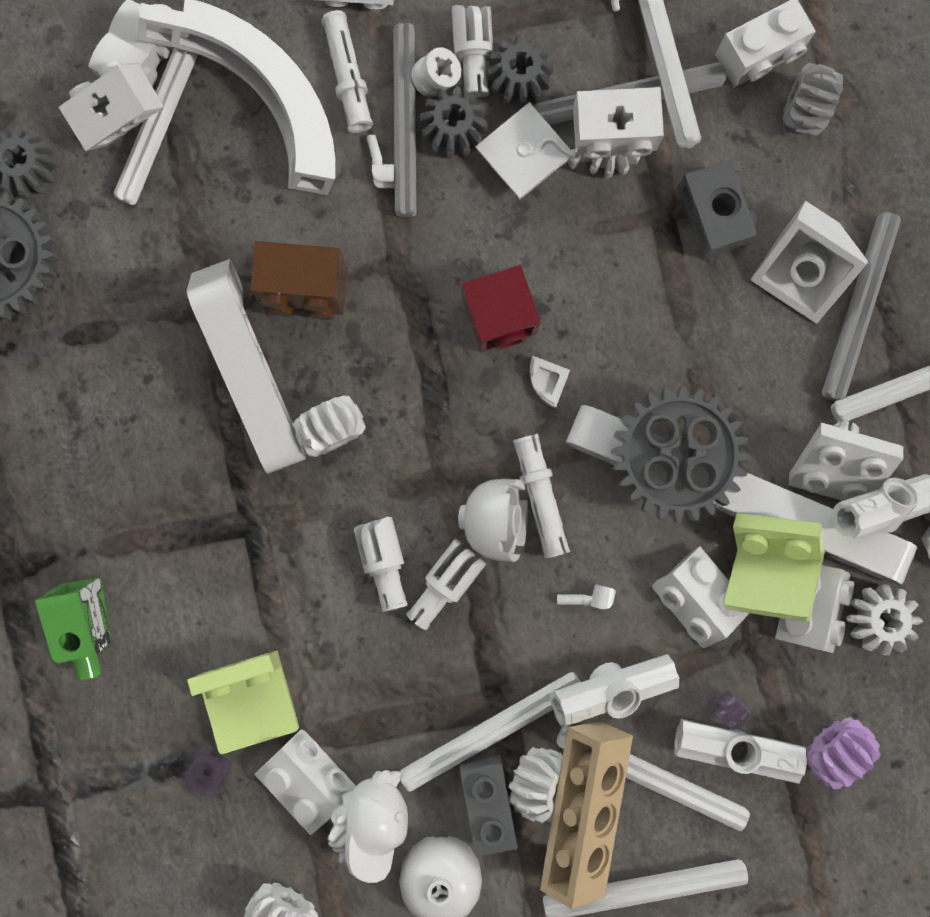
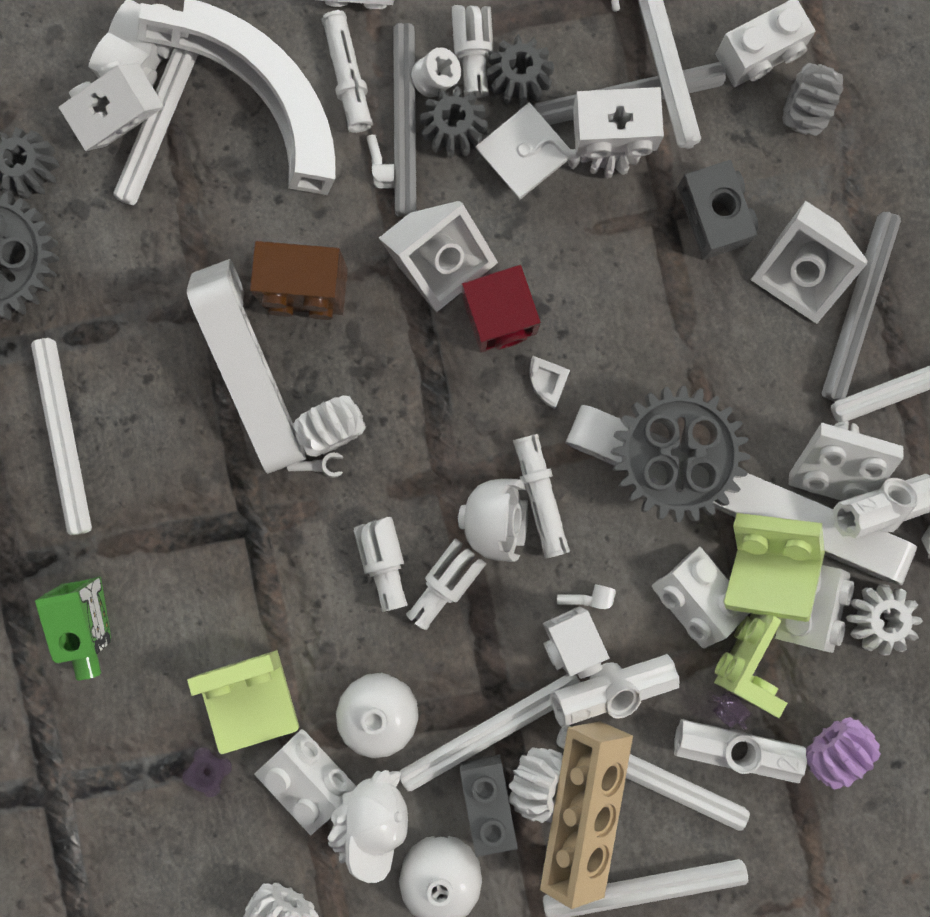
none -> white axle [31,338,92,535]
none -> white hand [287,452,343,478]
none -> white cylinder [336,673,419,758]
none -> white slope [379,201,498,312]
none -> white brick [543,607,610,679]
none -> yellowish green bracket [714,613,788,718]

